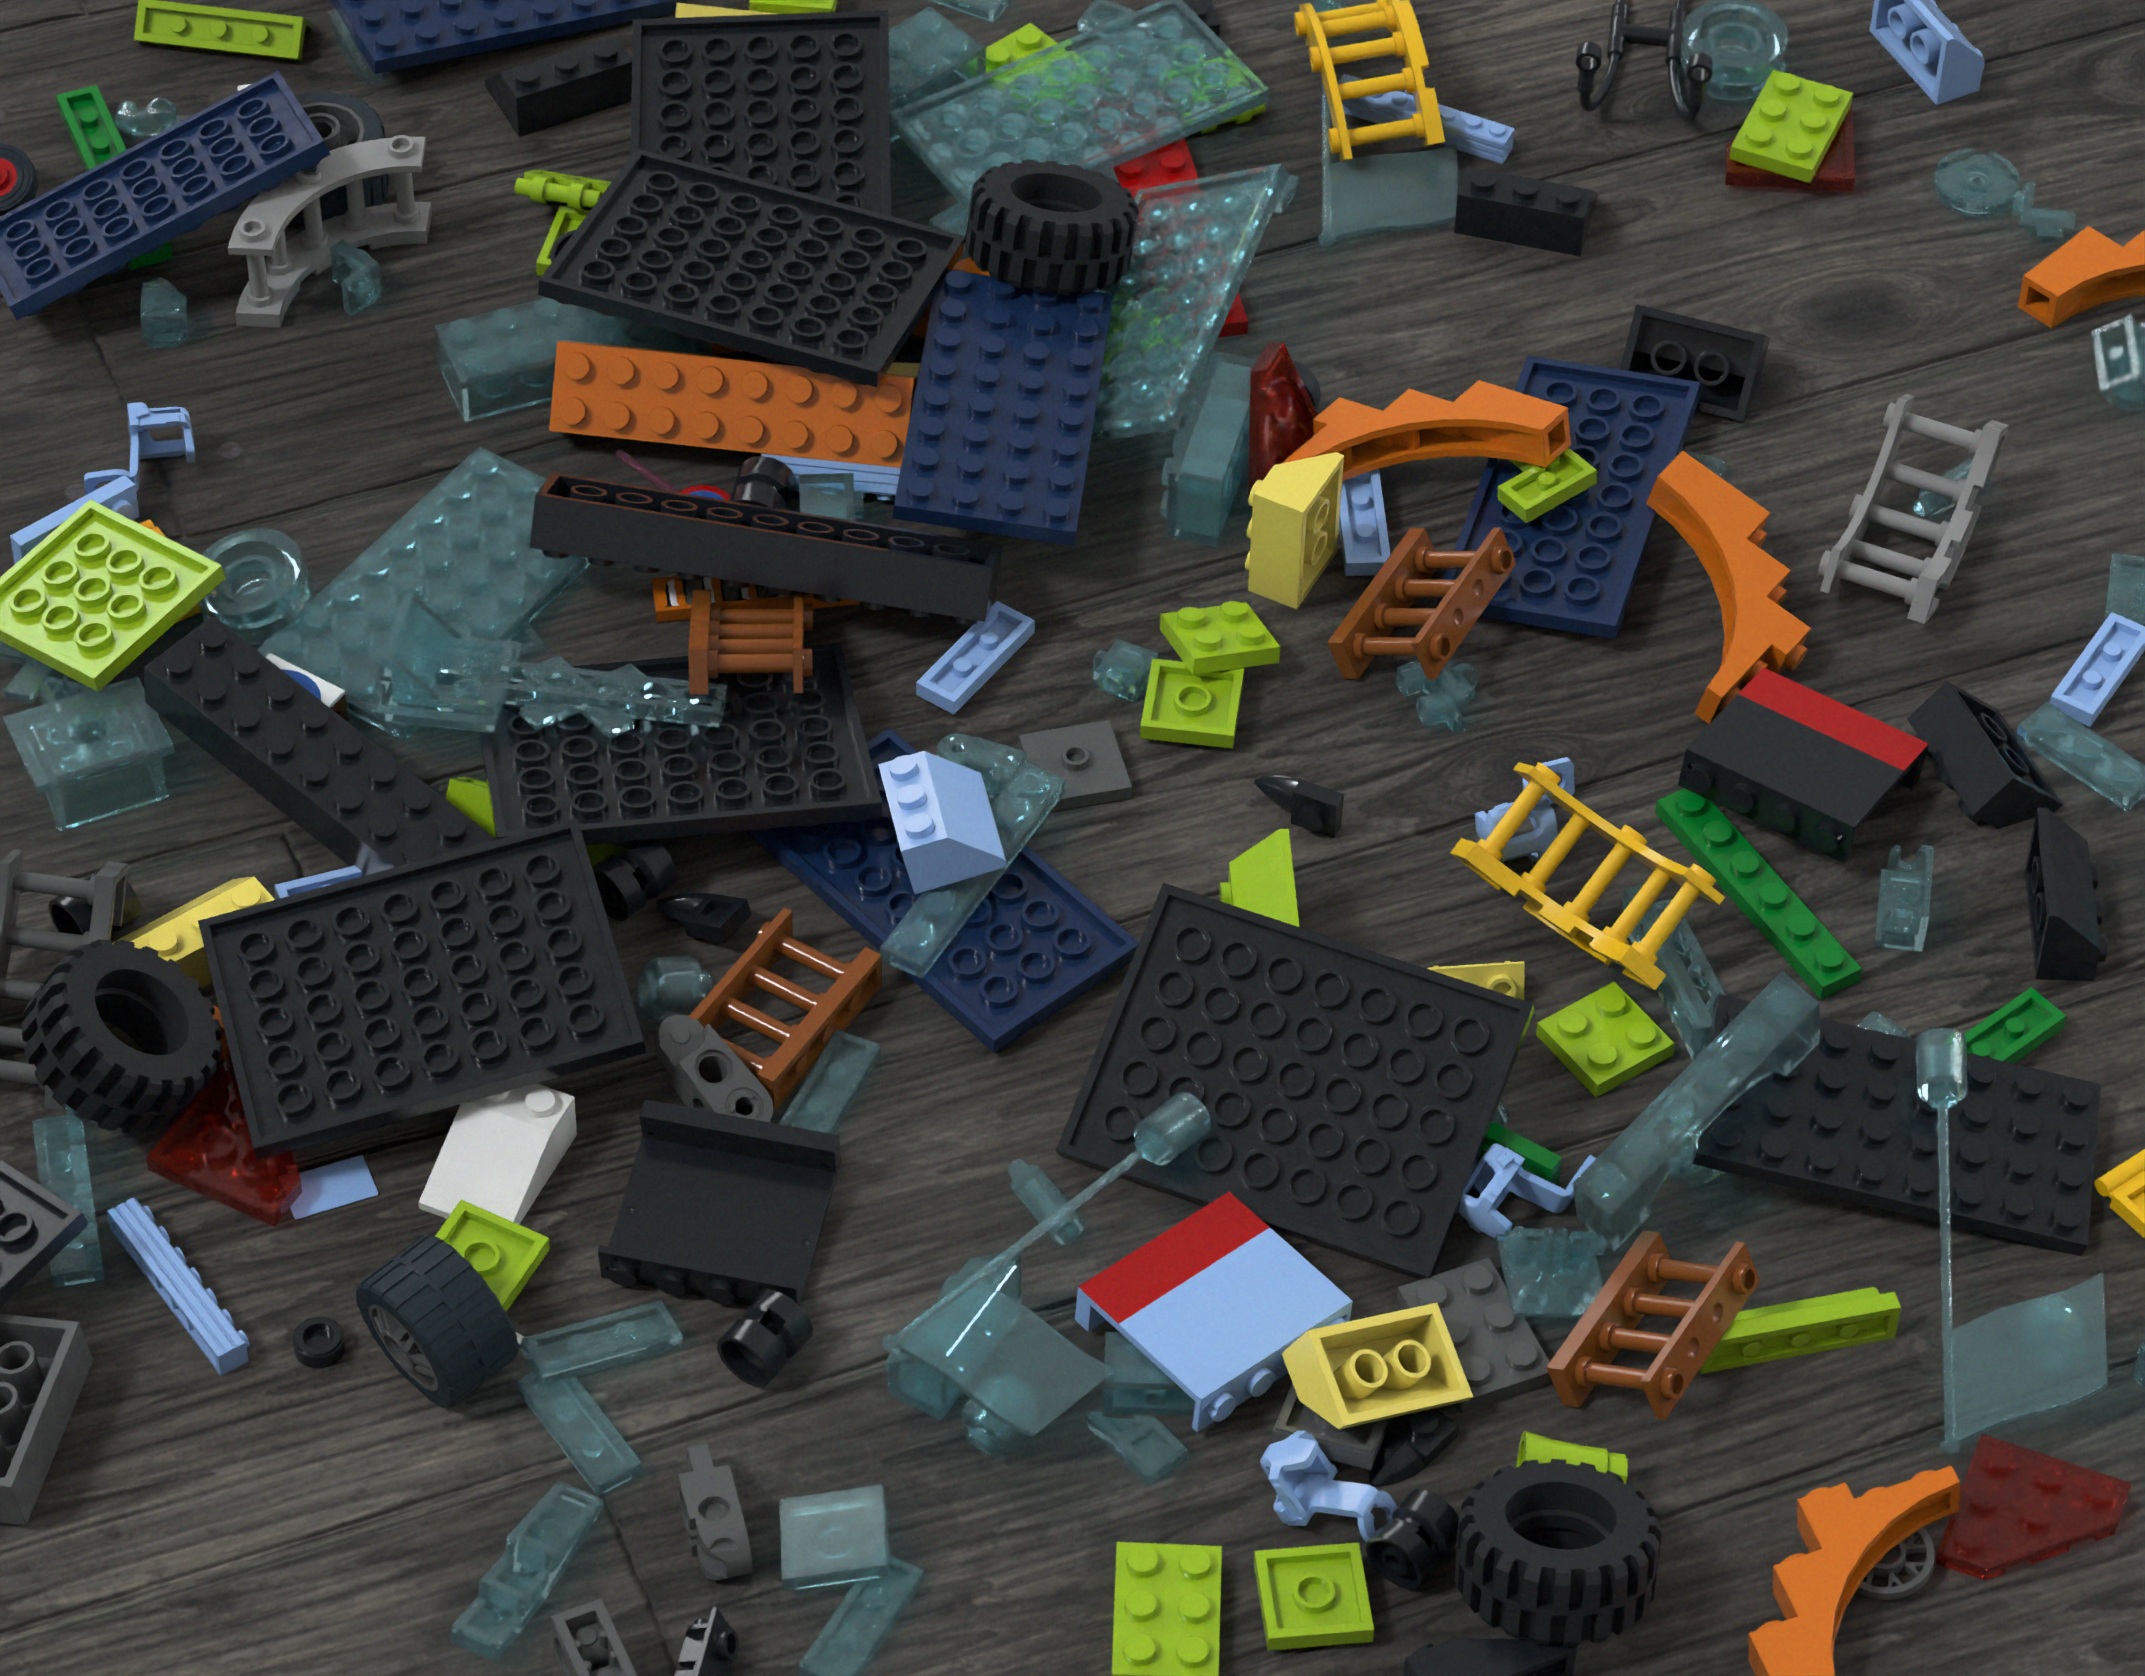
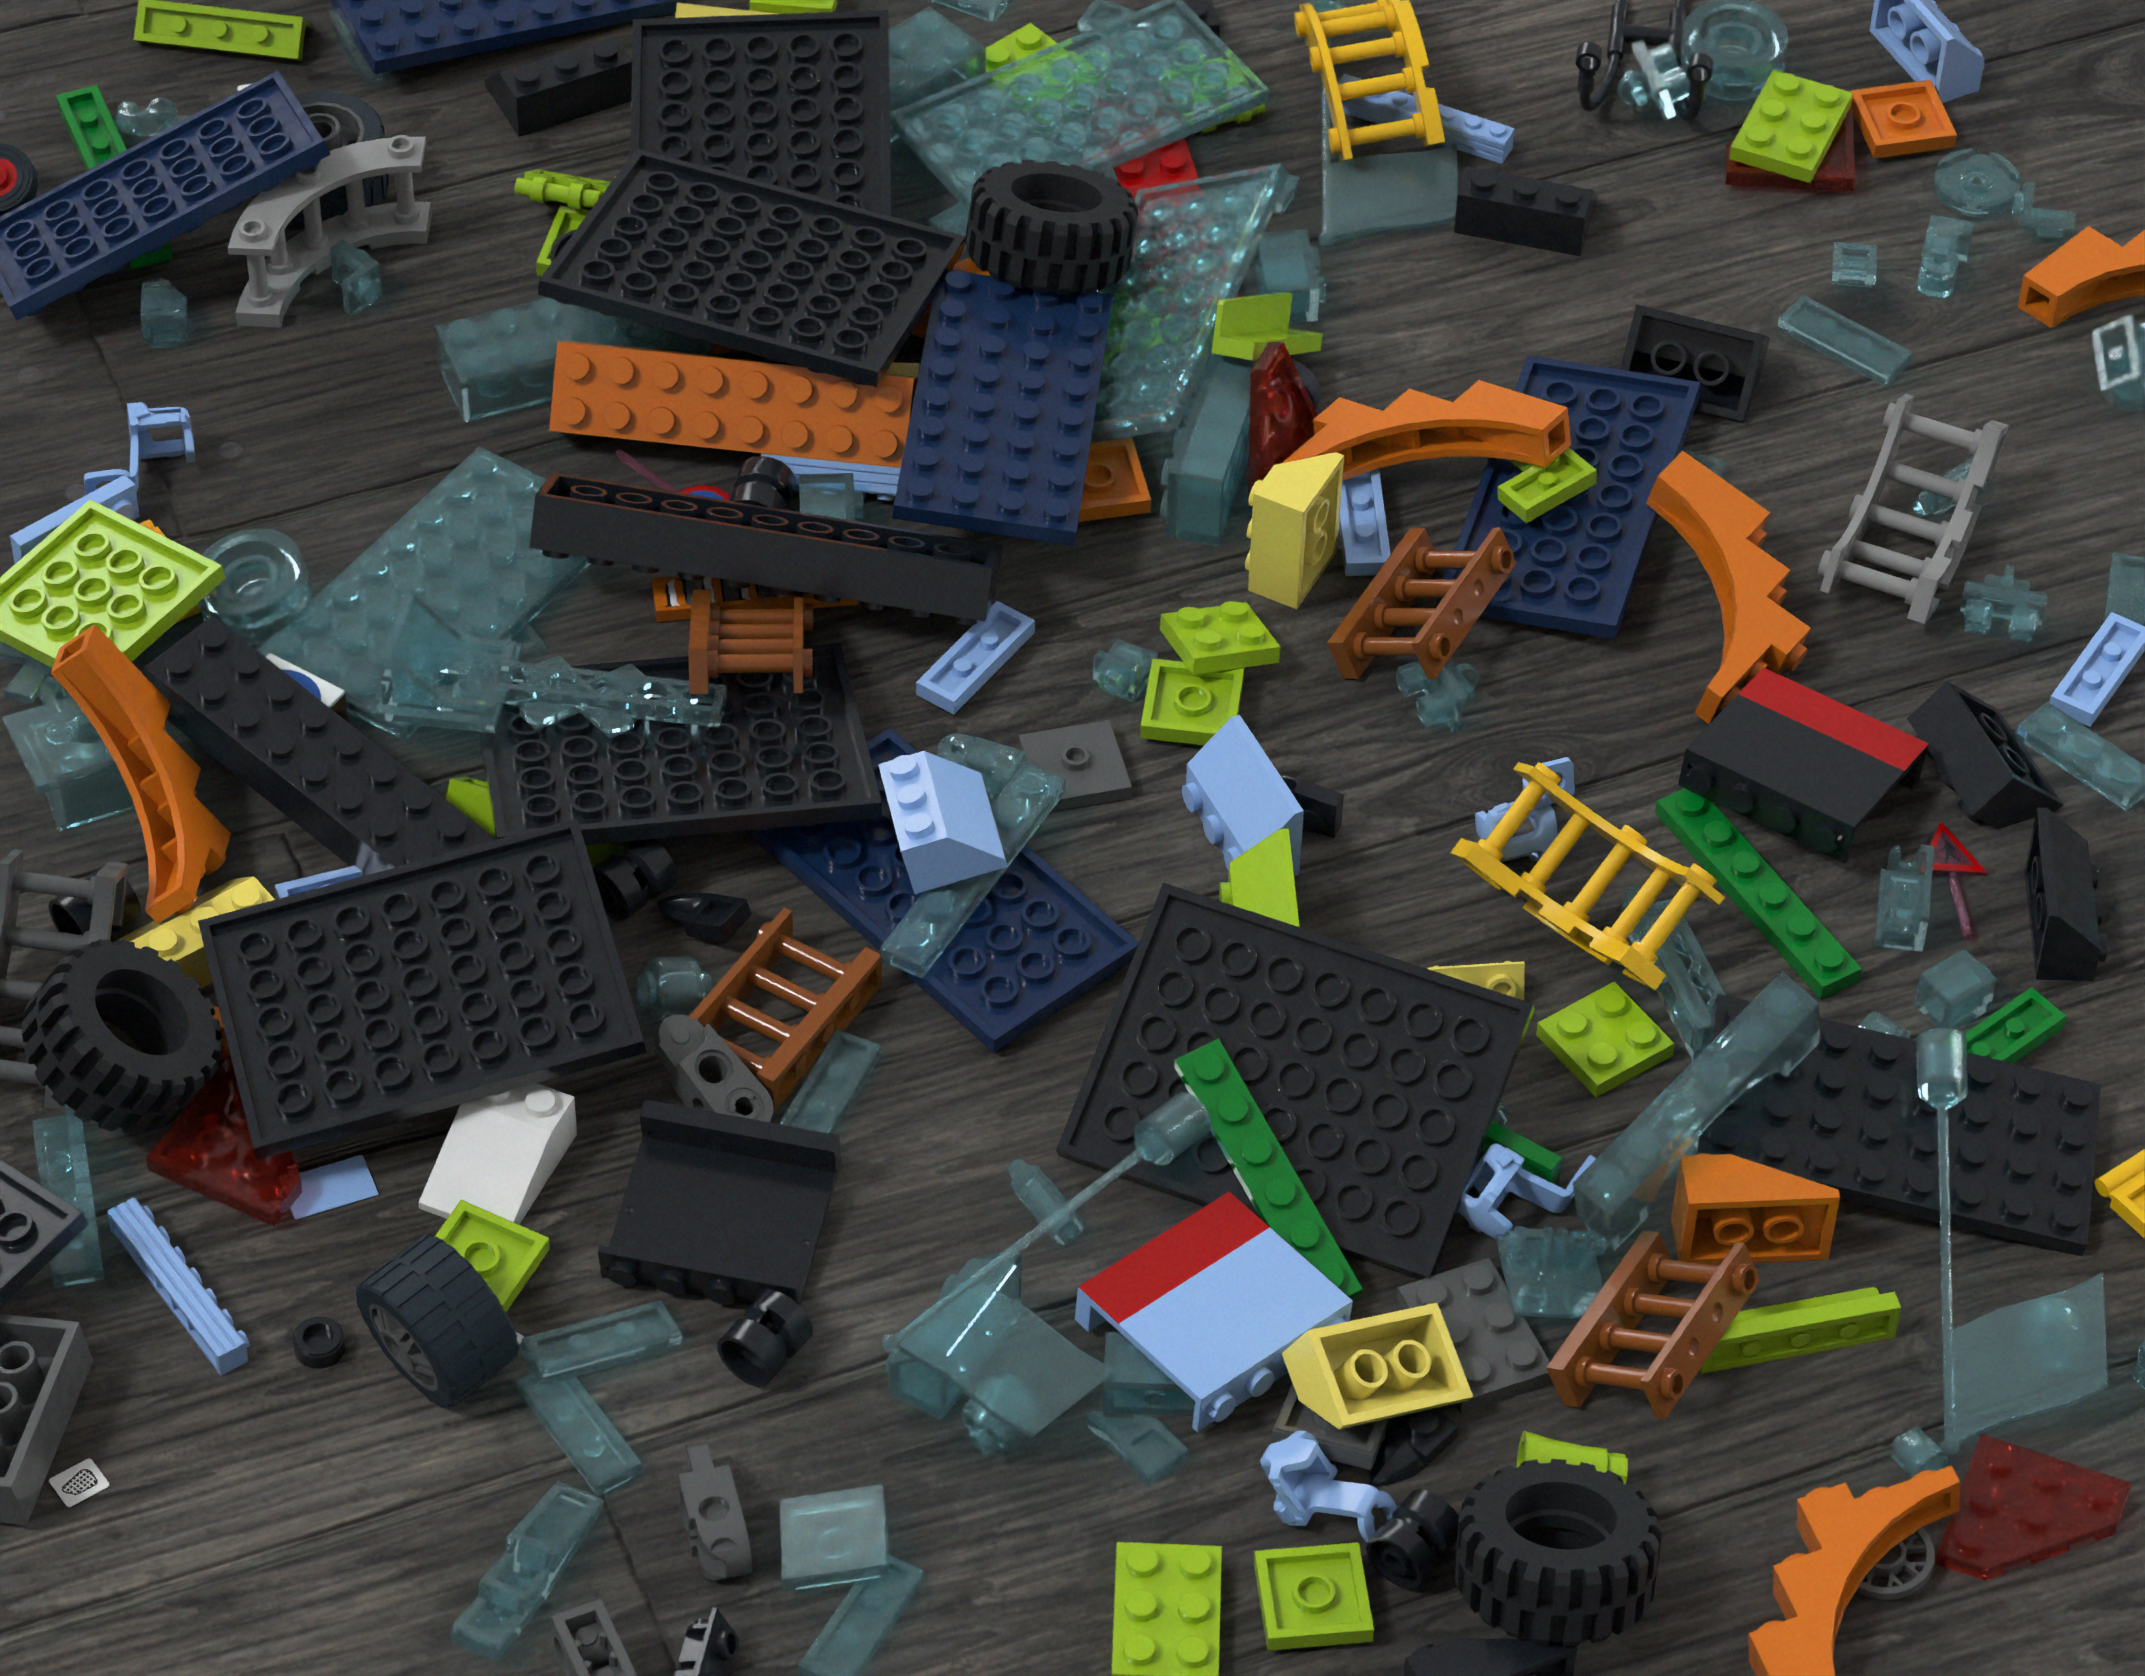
none -> white sticker [49,1459,109,1507]
none -> orange arch [51,624,231,924]
none -> orange plate [1078,438,1151,522]
none -> green plate [1174,1039,1363,1301]
none -> light blue slope [1182,715,1304,876]
none -> lime panel [1211,292,1323,360]
none -> clear light blue brick [1254,230,1326,323]
none -> clear light blue hips [1617,40,1689,120]
none -> orange slope [1671,1154,1840,1265]
none -> clear light blue tile [1777,295,1913,387]
none -> clear light blue plate [1831,242,1877,287]
none -> orange plate [1850,80,1957,158]
none -> clear light blue hose [1891,1426,1948,1478]
none -> clear light blue brick [1914,949,1997,1035]
none -> clear light blue leg [1917,215,1974,298]
none -> clear pink piece [1918,821,1988,940]
none -> clear light blue hips [1960,564,2048,642]

